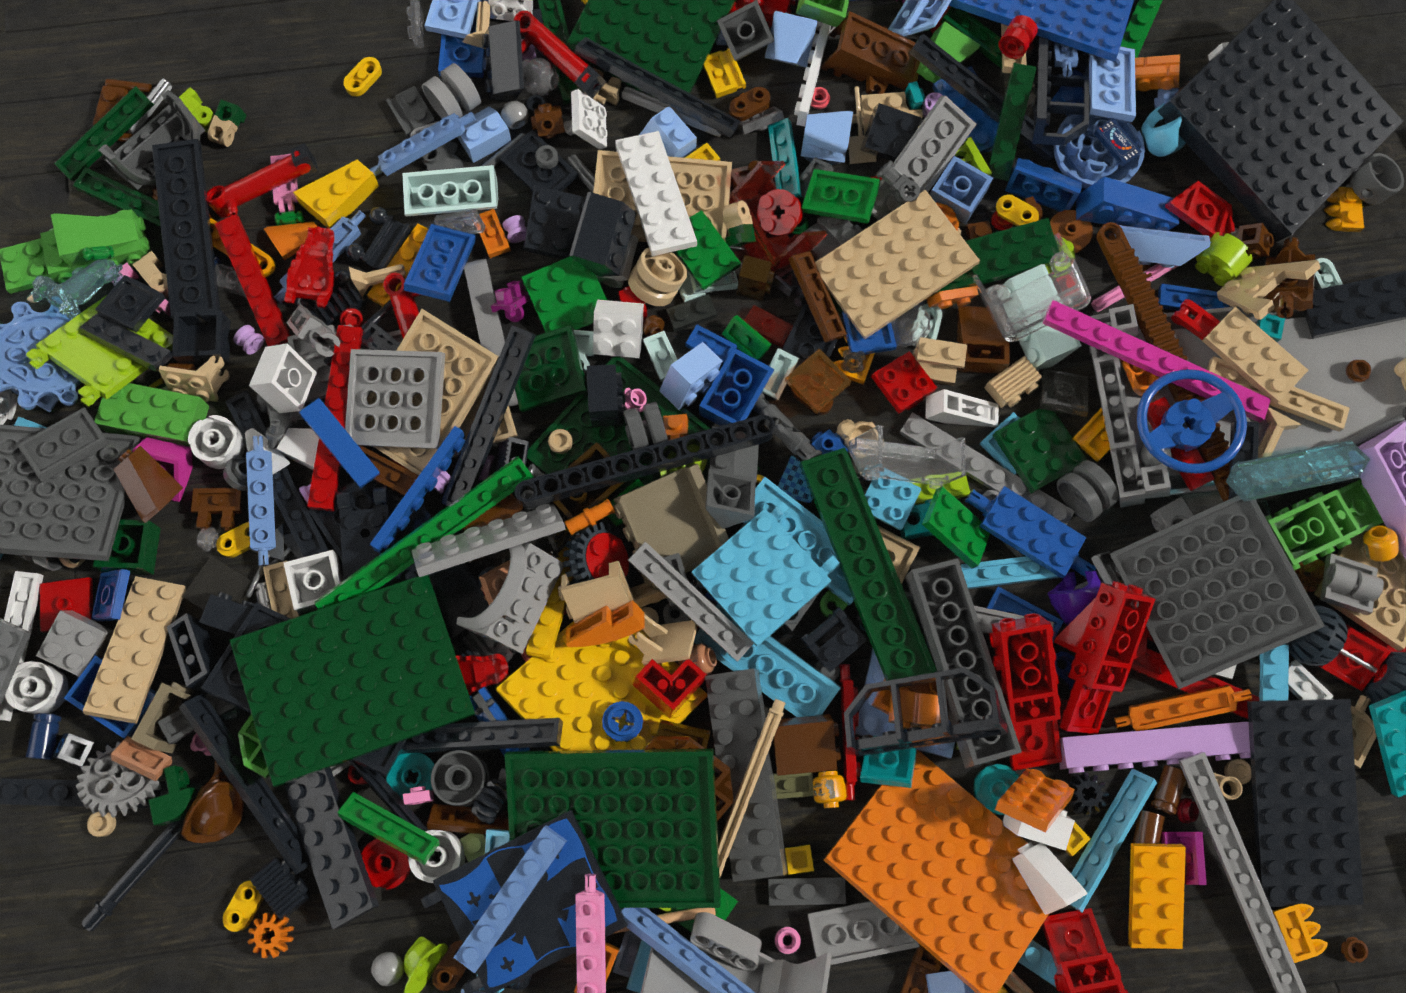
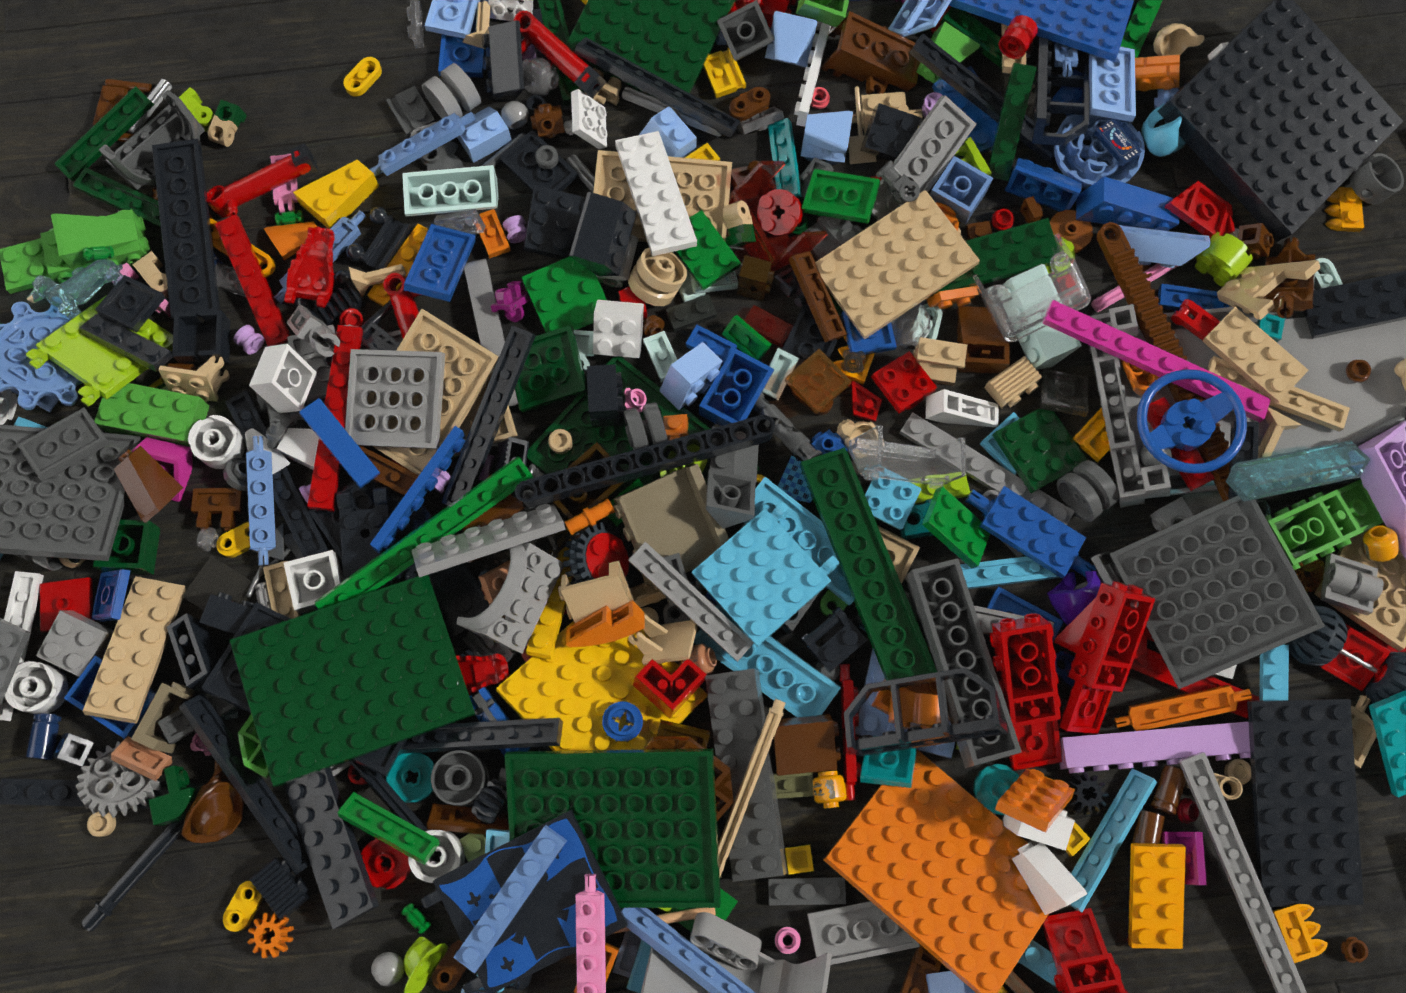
bright pink plate [403,786,434,805] -> none
teal plate [905,81,925,110] -> none
yellow plate [996,195,1039,226] -> none
white plate [1288,660,1333,700] -> none
none -> green piece [401,903,431,934]
none -> red piece [851,381,882,422]
none -> tan hair [1153,23,1204,56]

